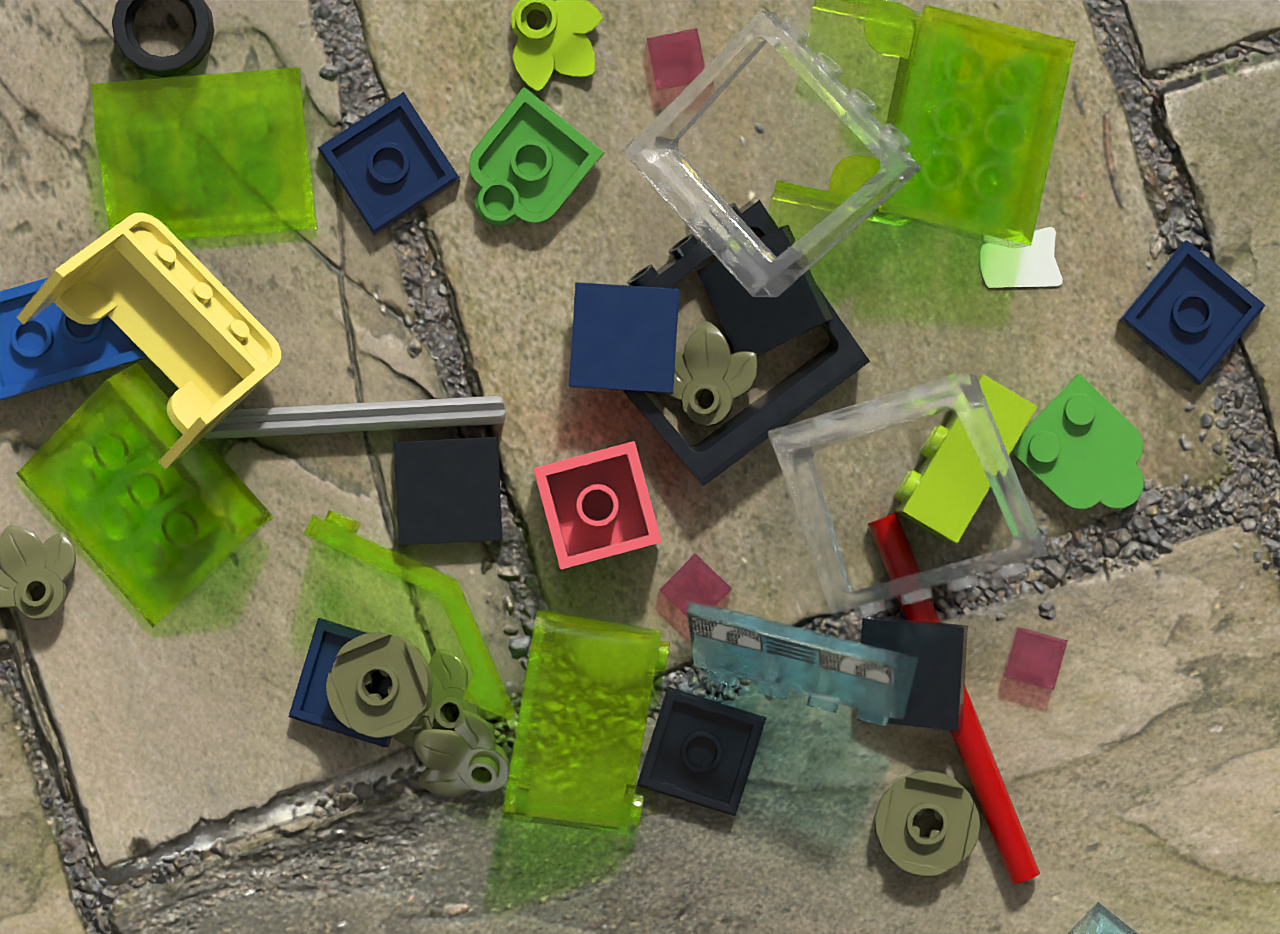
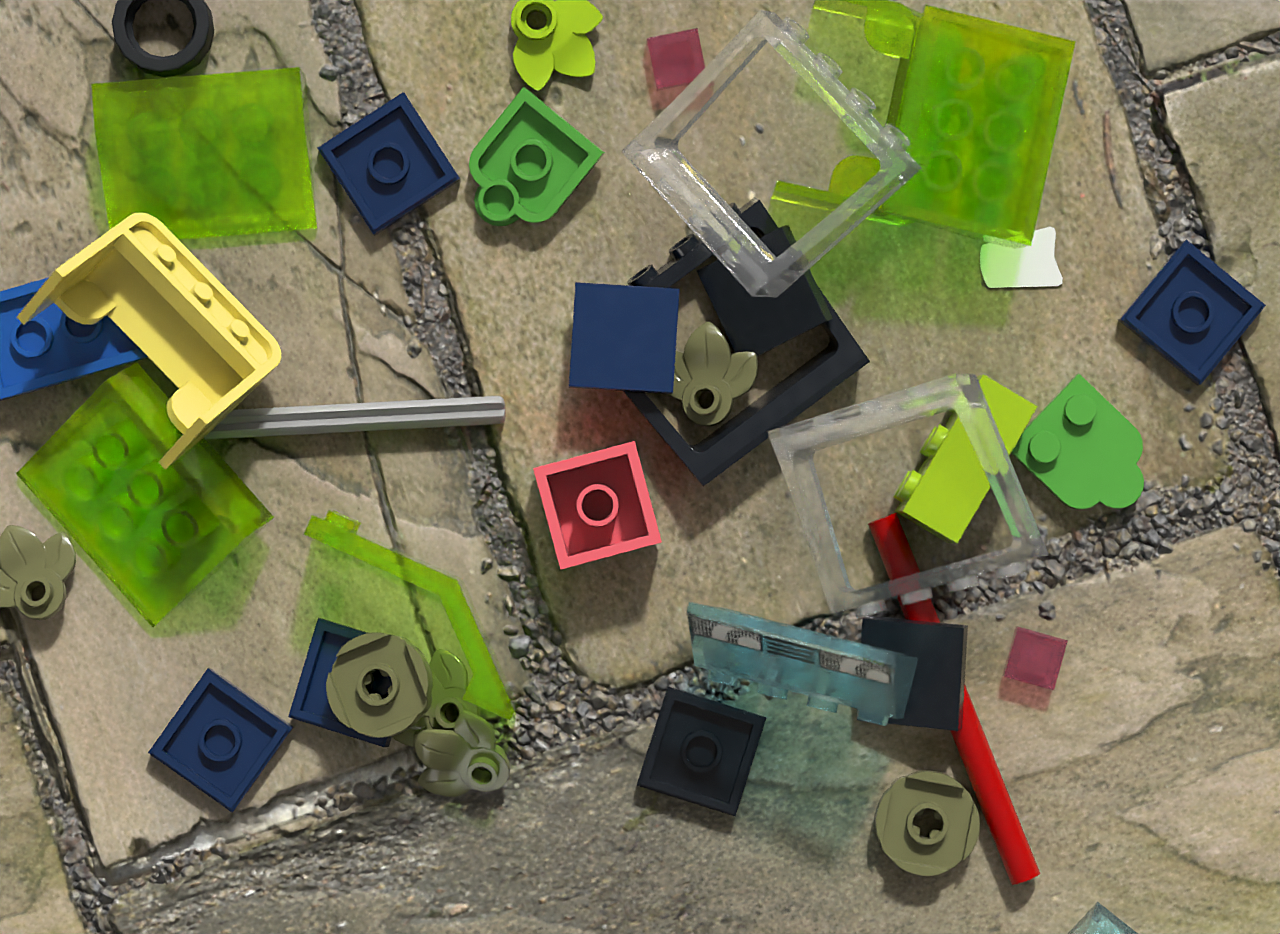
black tile [394,437,503,545] -> none
clear neon green windscreen [502,609,670,835] -> none
clear pink tile [659,553,732,619] -> none
none -> dark blue tile [148,668,294,813]

